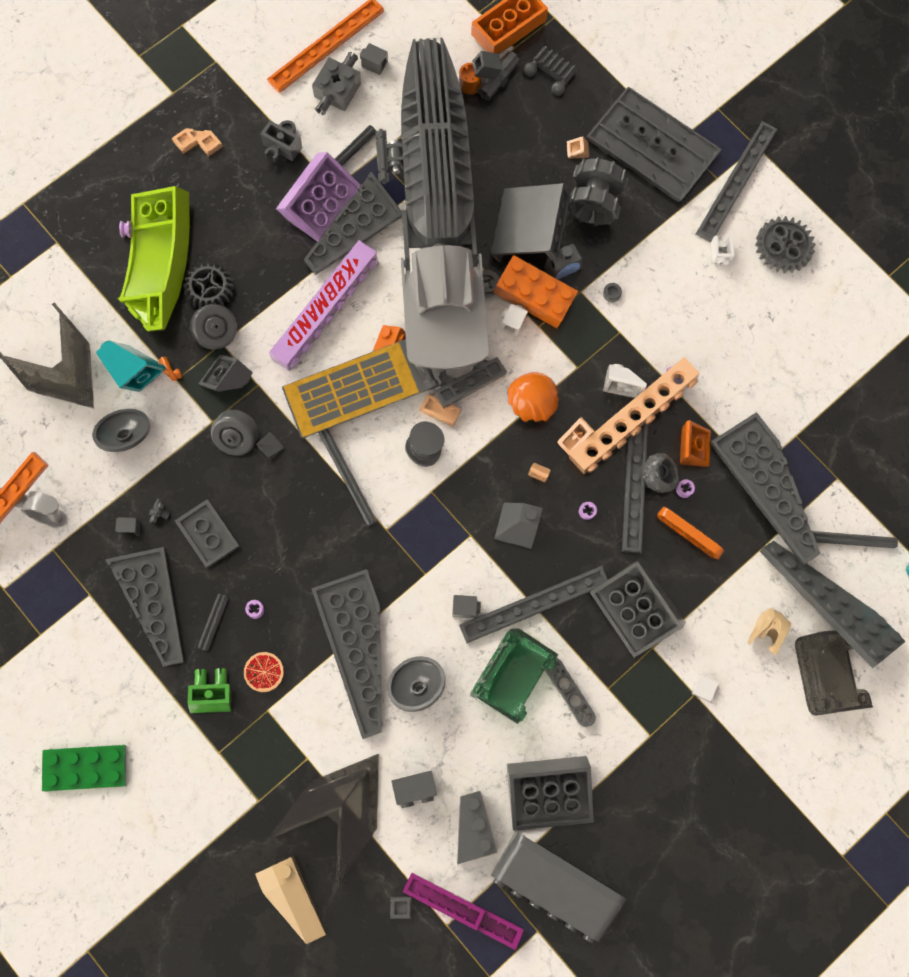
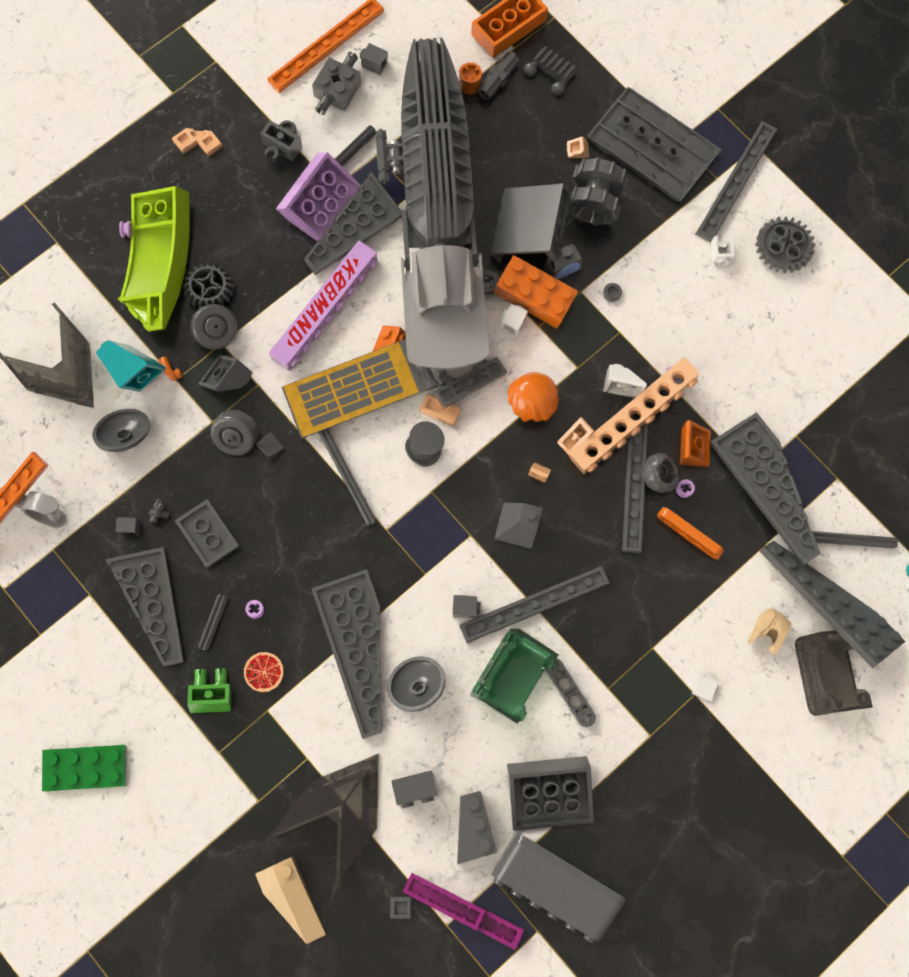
dark grey brick [472,51,502,80] -> none
lavender bush [579,502,597,520] -> none
dark grey slope [590,557,686,658] -> none

